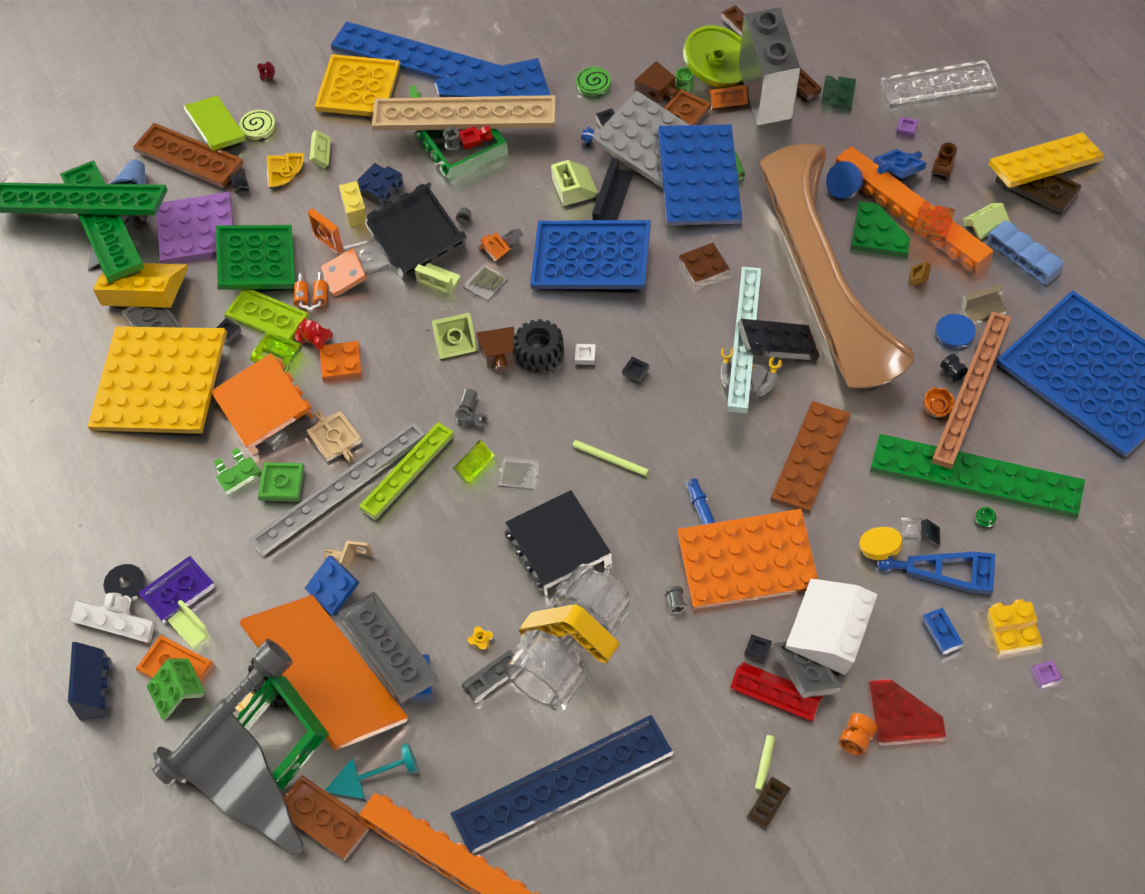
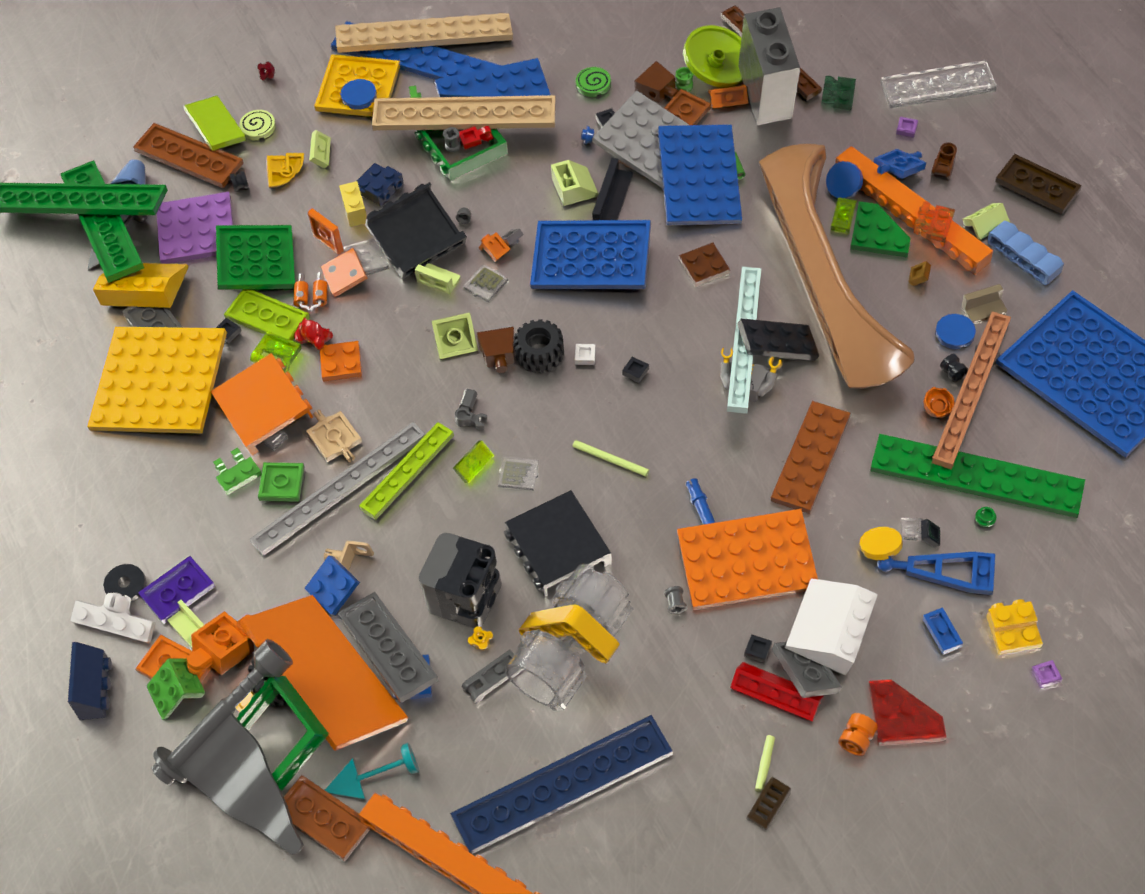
yellow plate [988,132,1104,188] -> none
none -> orange brick [187,611,254,675]
none -> tan plate [335,13,513,53]
none -> blue tile [341,79,377,109]
none -> black piece [419,533,502,628]
none -> clear neon green plate [831,197,857,233]

